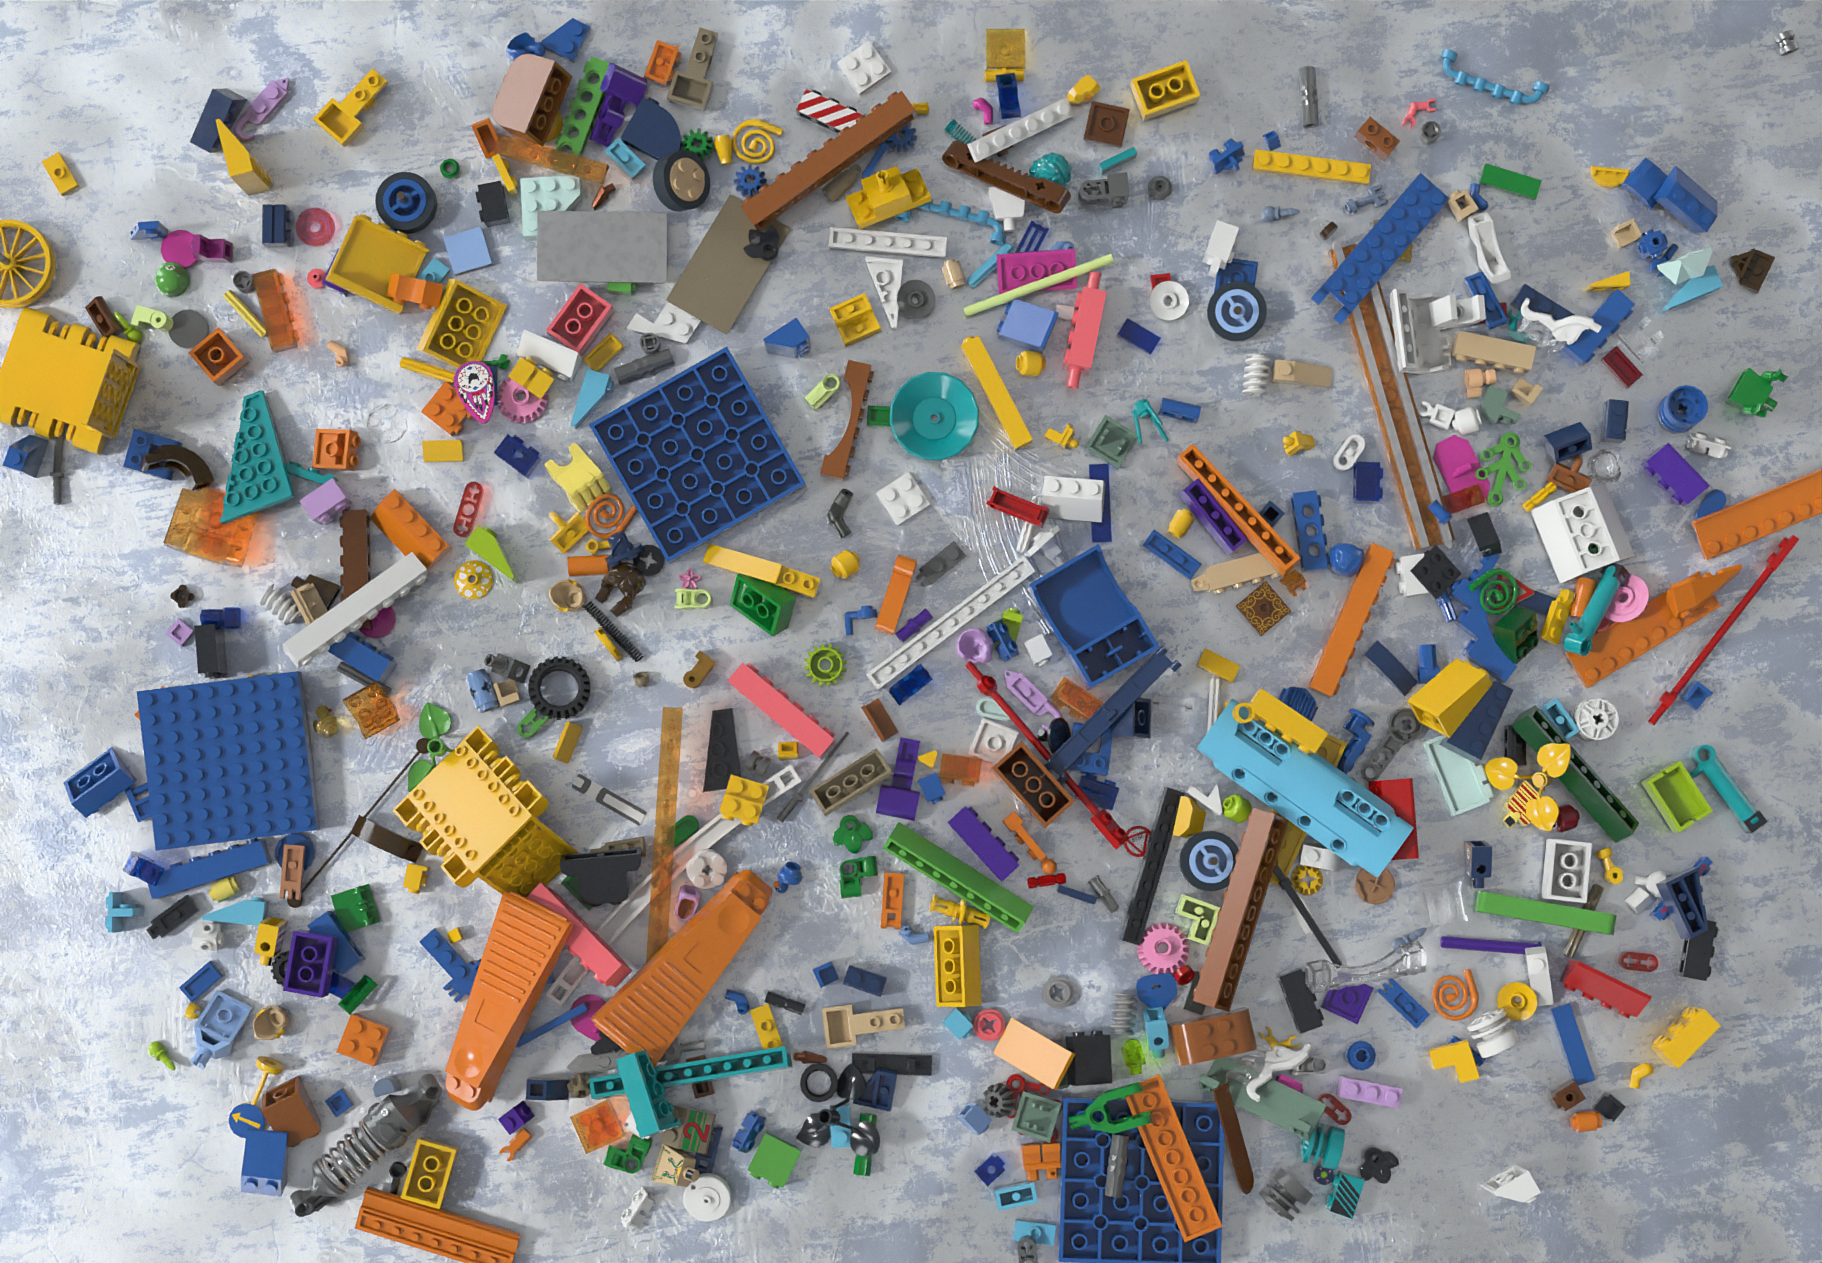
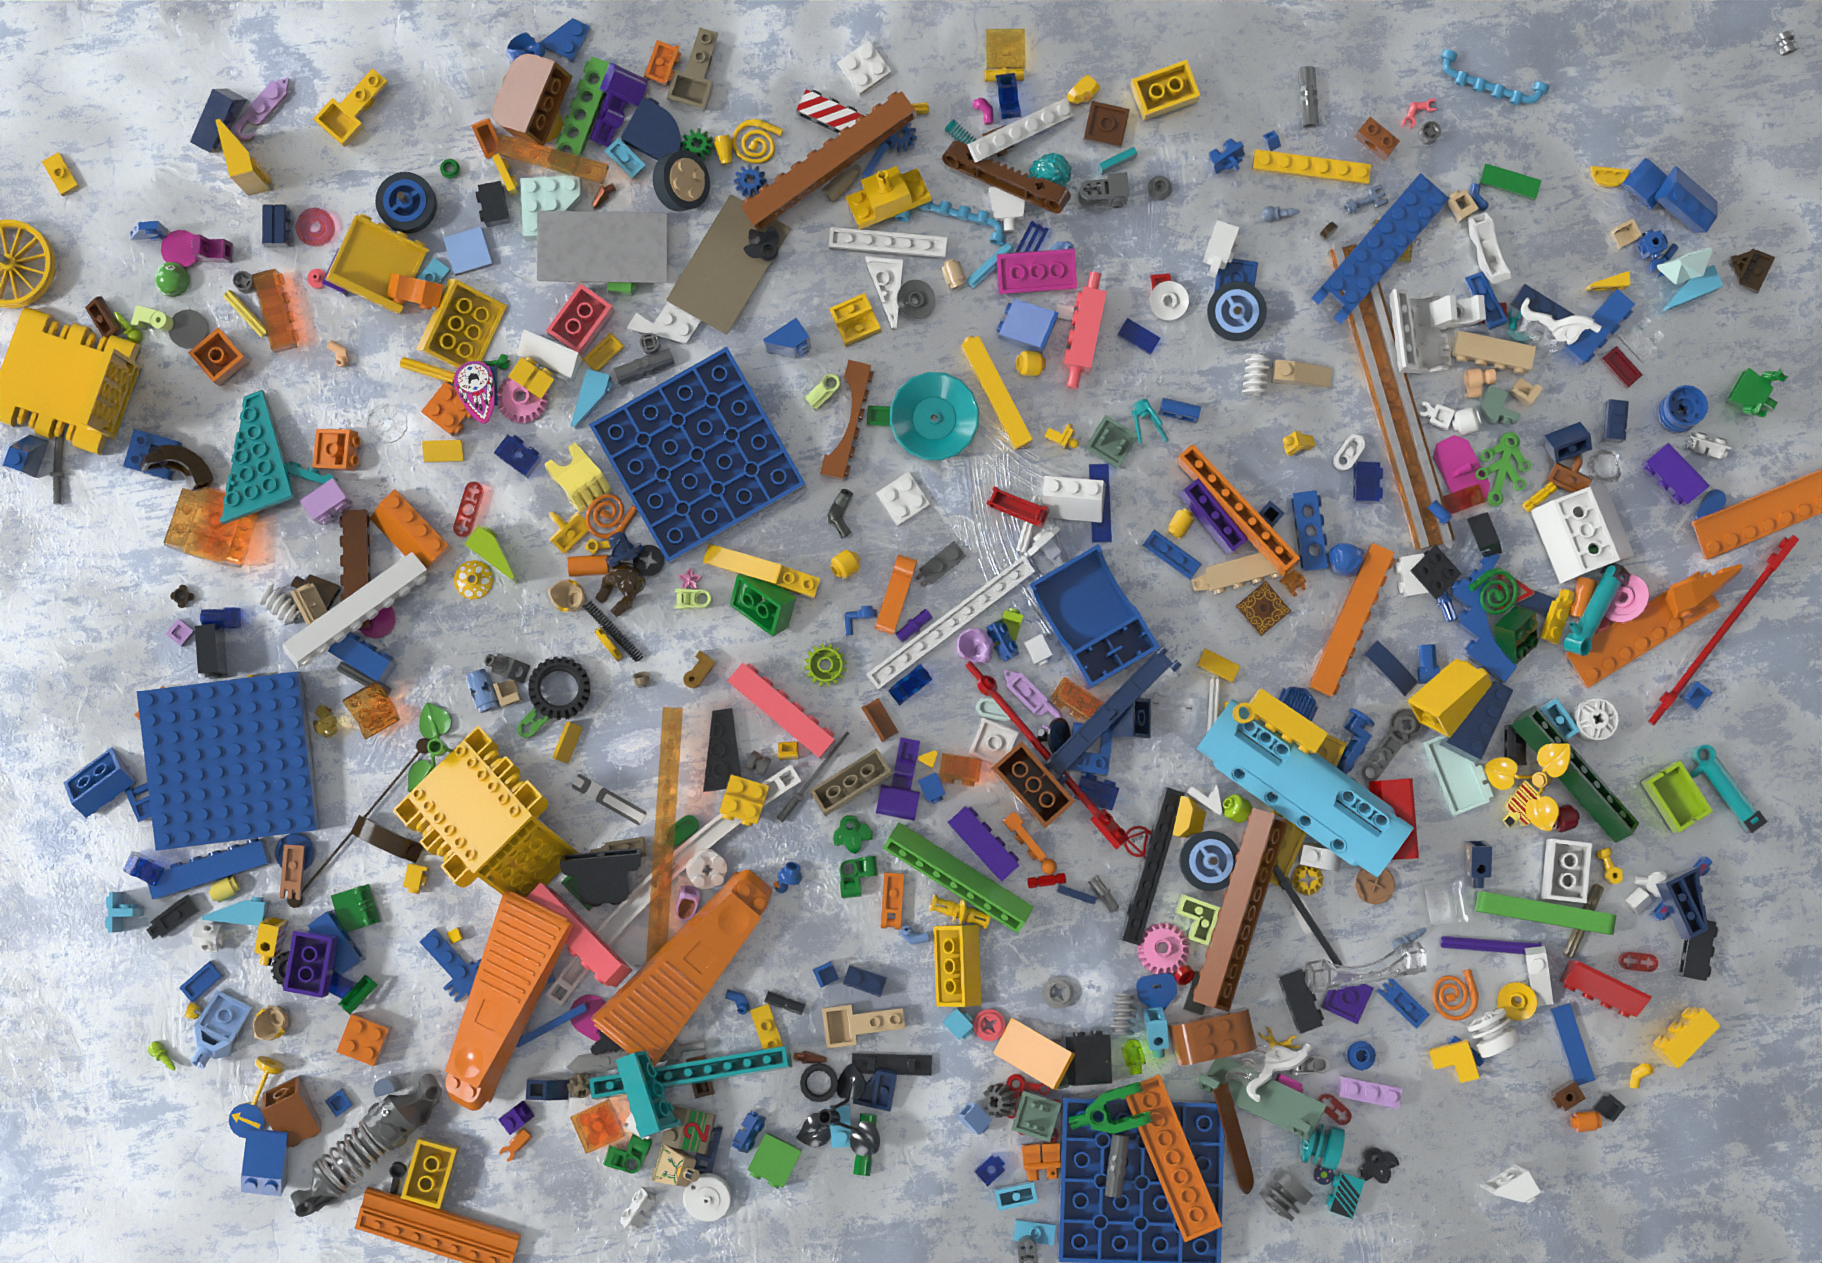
yellowish green piece [963,254,1114,317] -> none

